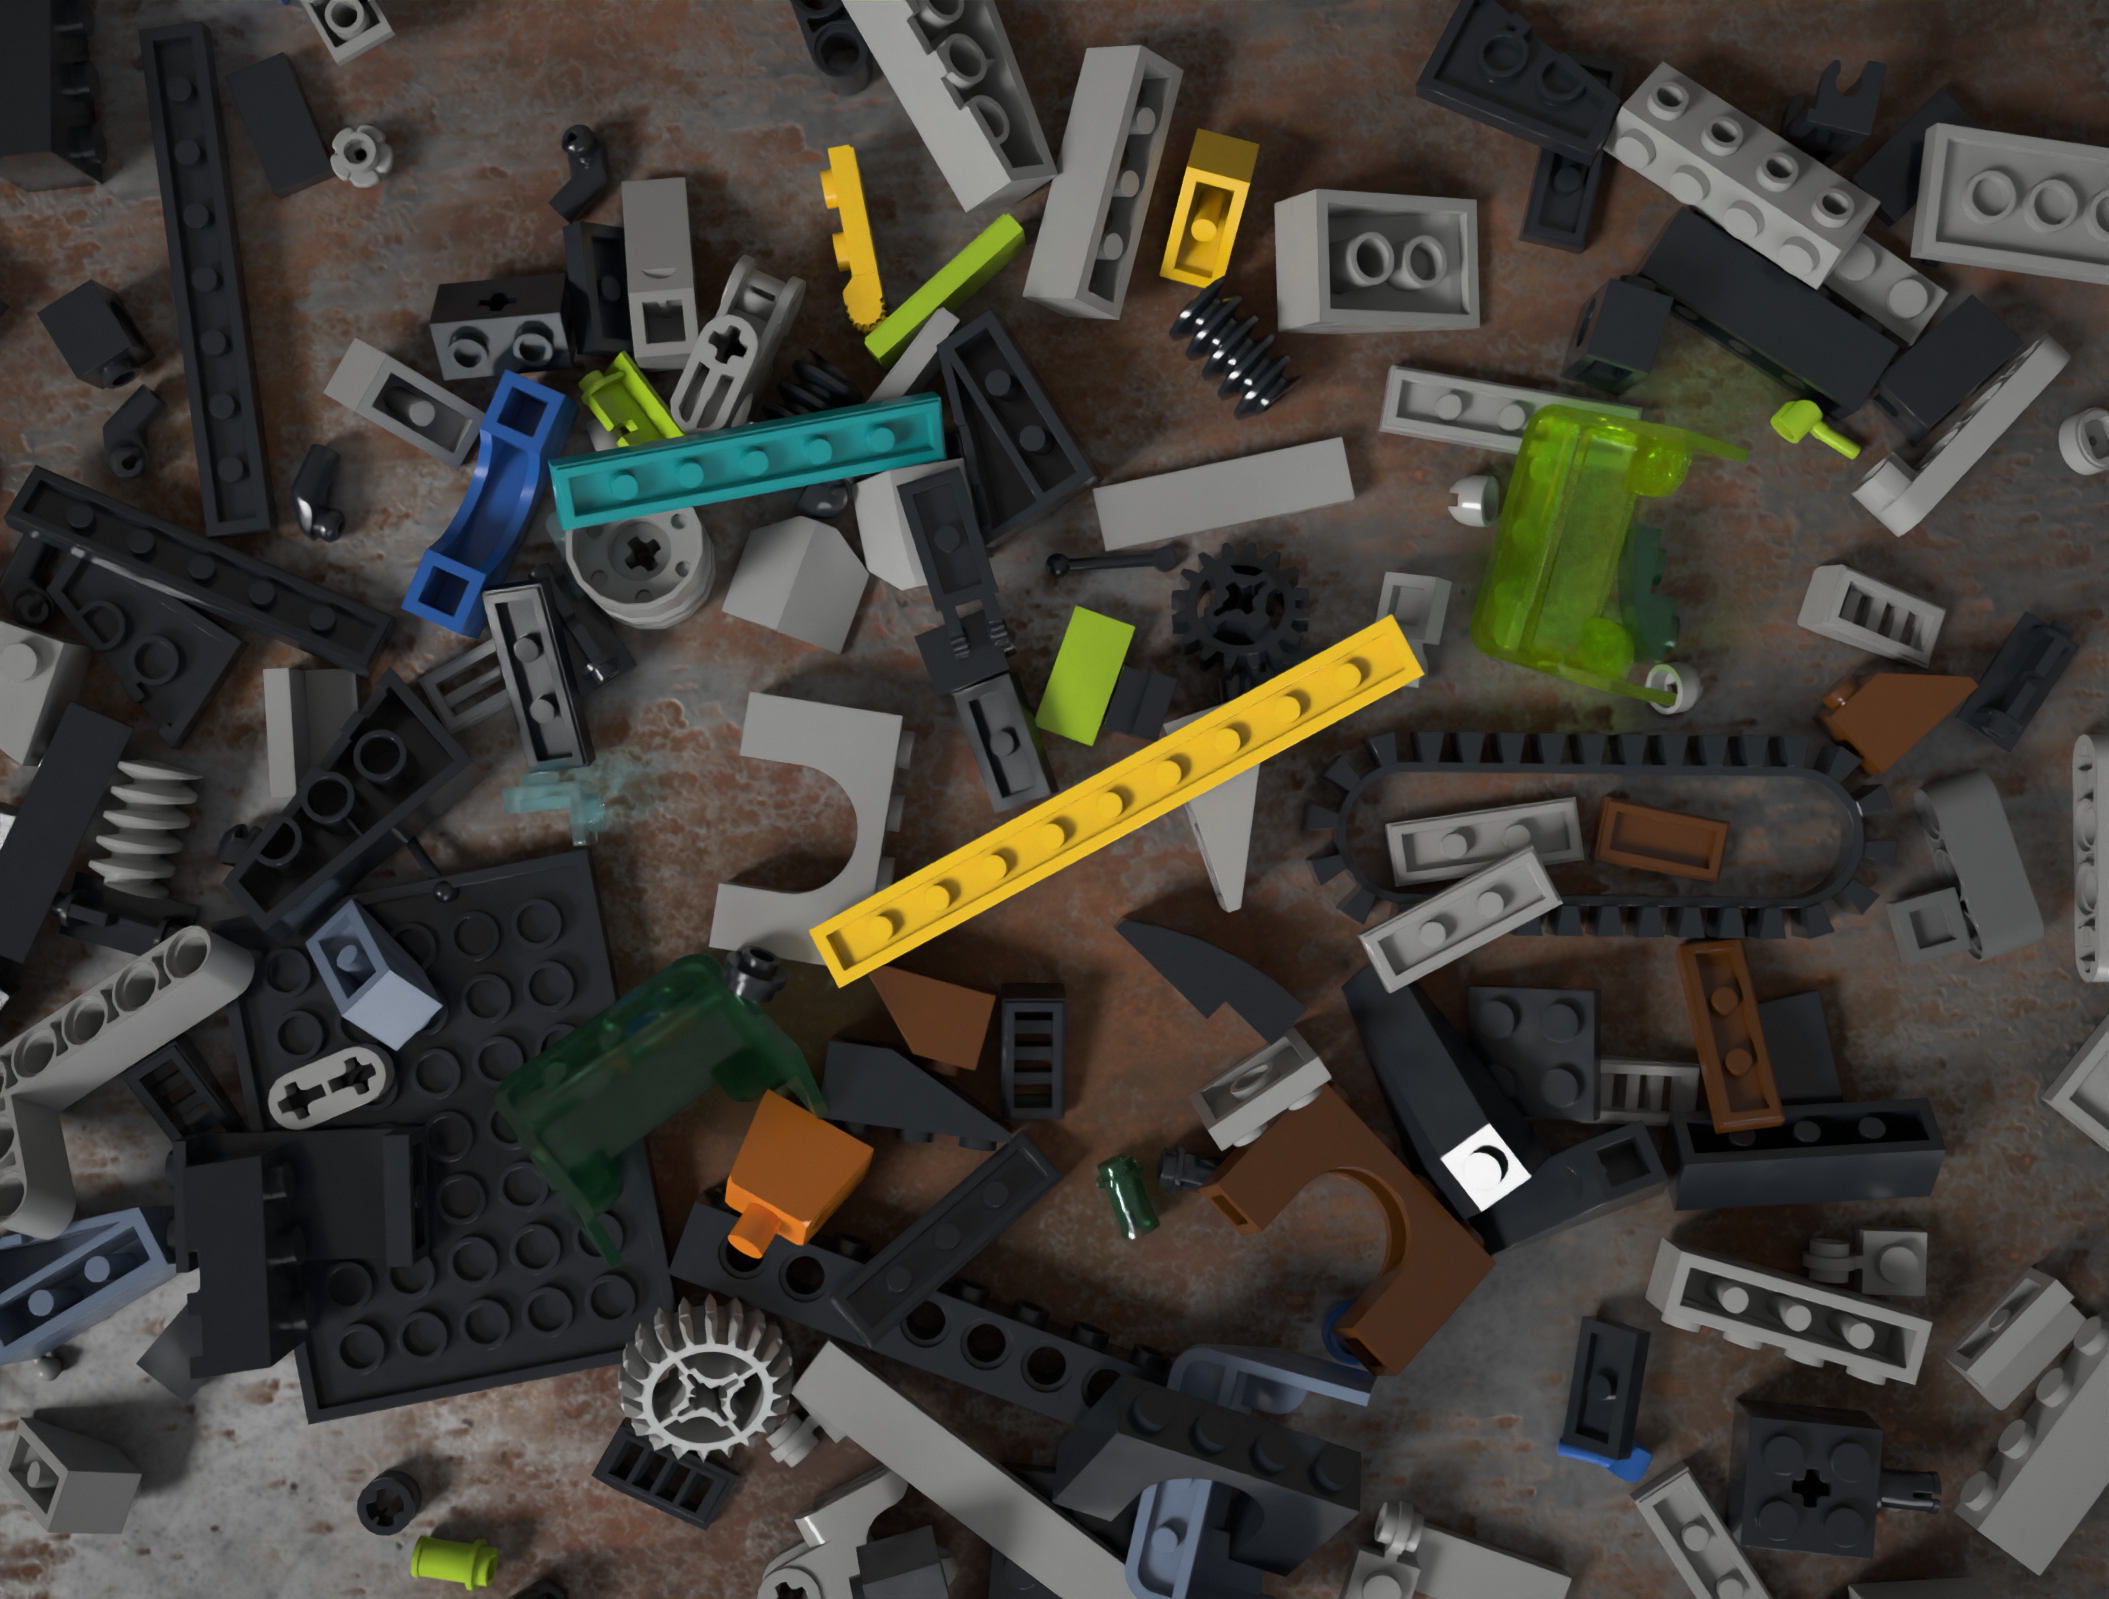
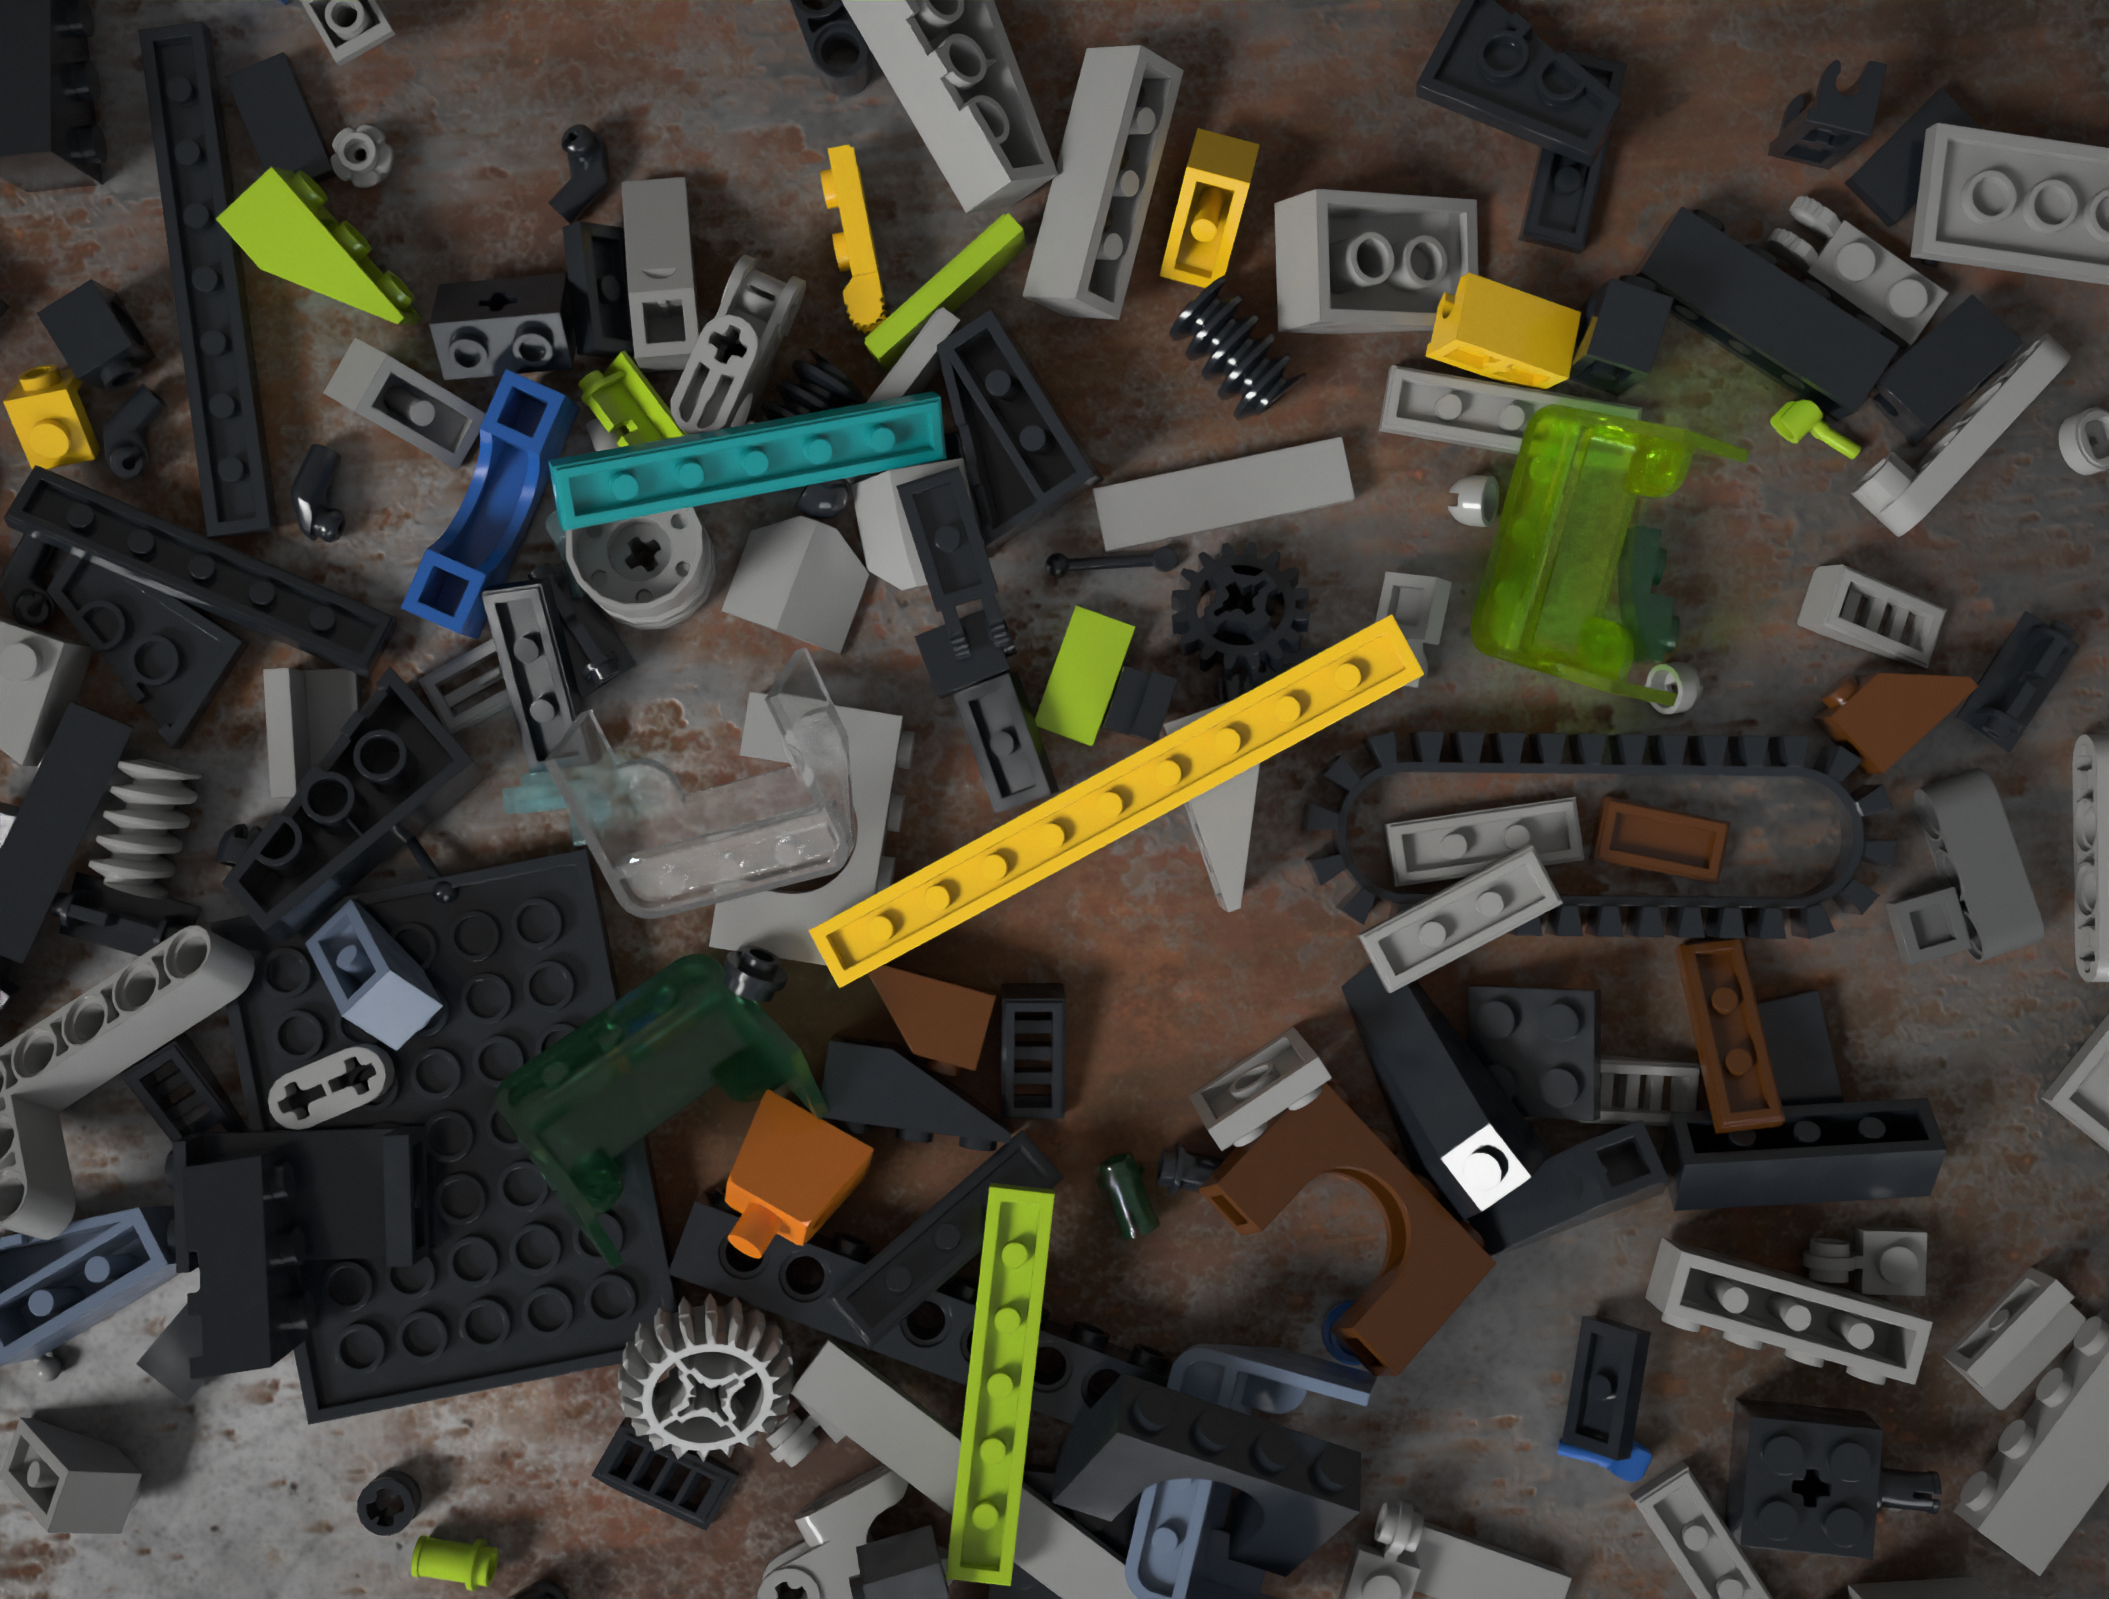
black slope [1113,917,1307,1046] -> none
light grey brick [1603,61,1881,290] -> none
none -> yellow bracket [3,364,101,470]
none -> lime slope [216,167,422,325]
none -> clear windscreen [544,647,855,919]
none -> lime plate [946,1183,1055,1586]
none -> yellow hinge [1425,272,1581,391]

